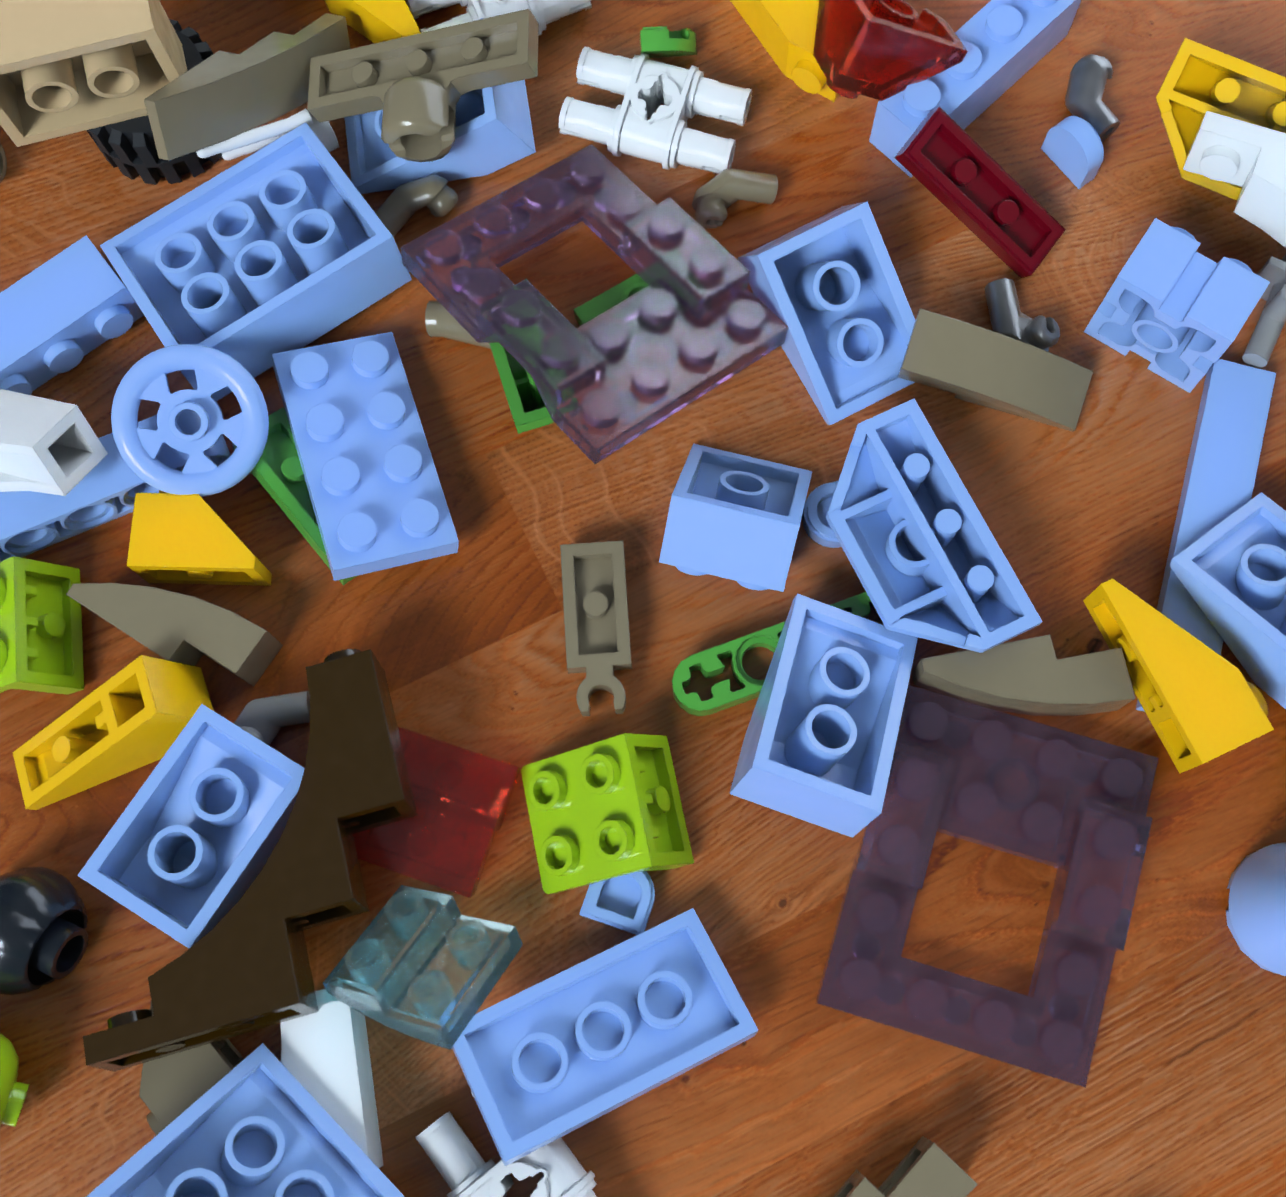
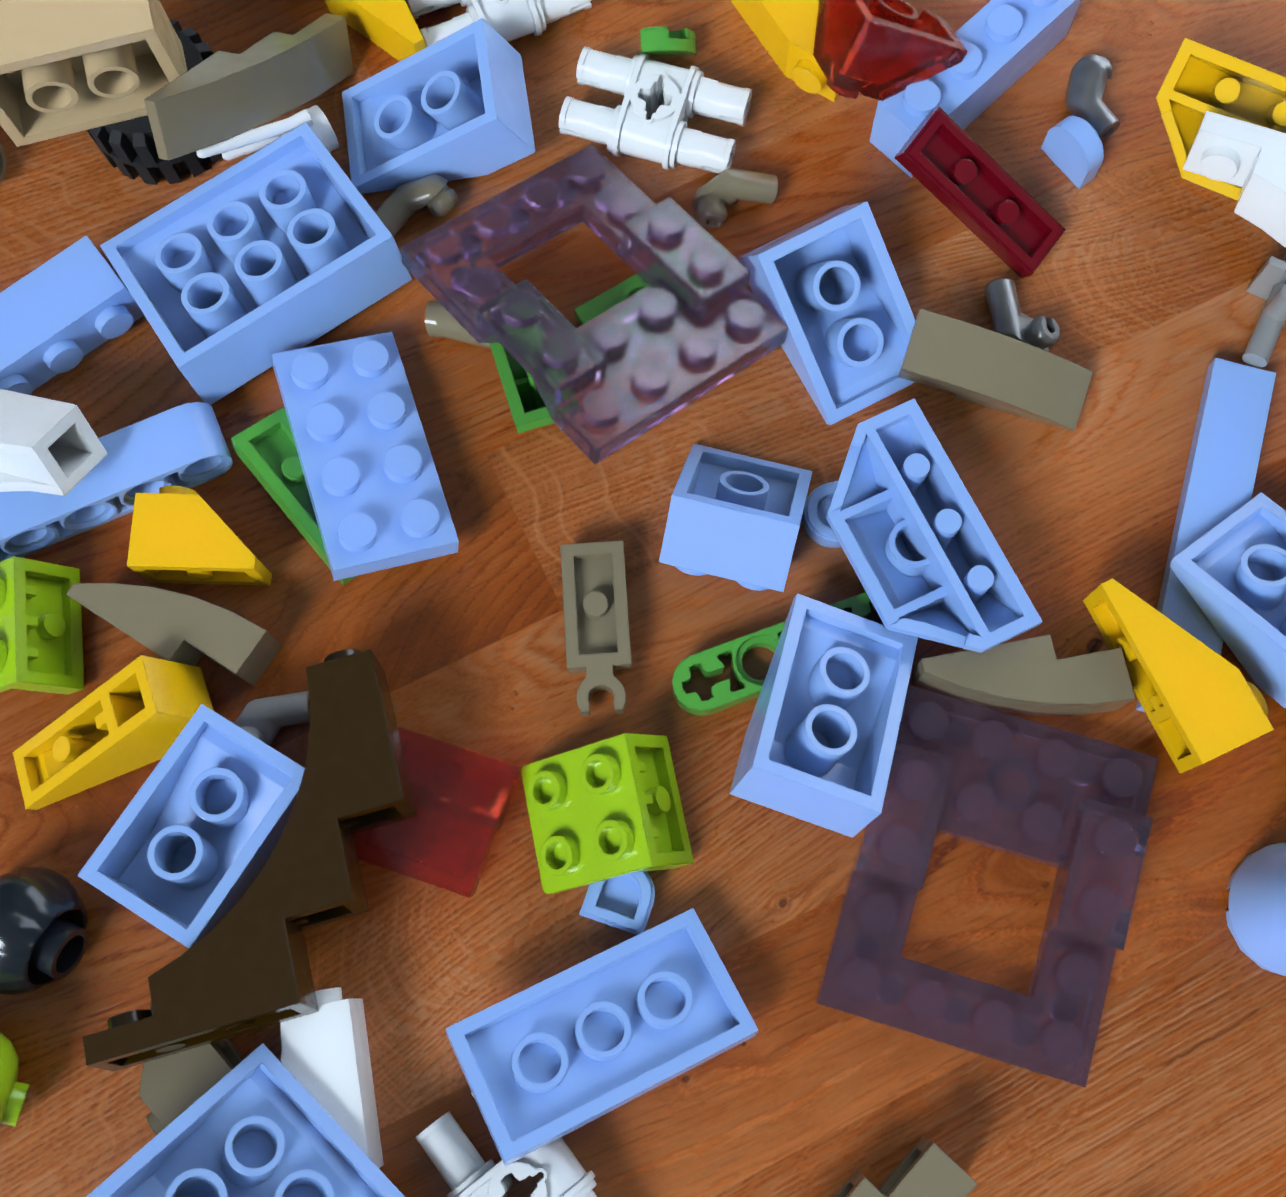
light blue plate [111,344,269,497] -> none
dark tan plate [307,9,539,162] -> none
clear light blue slope [323,885,523,1049] -> none
light blue brick [1084,218,1270,393] -> none

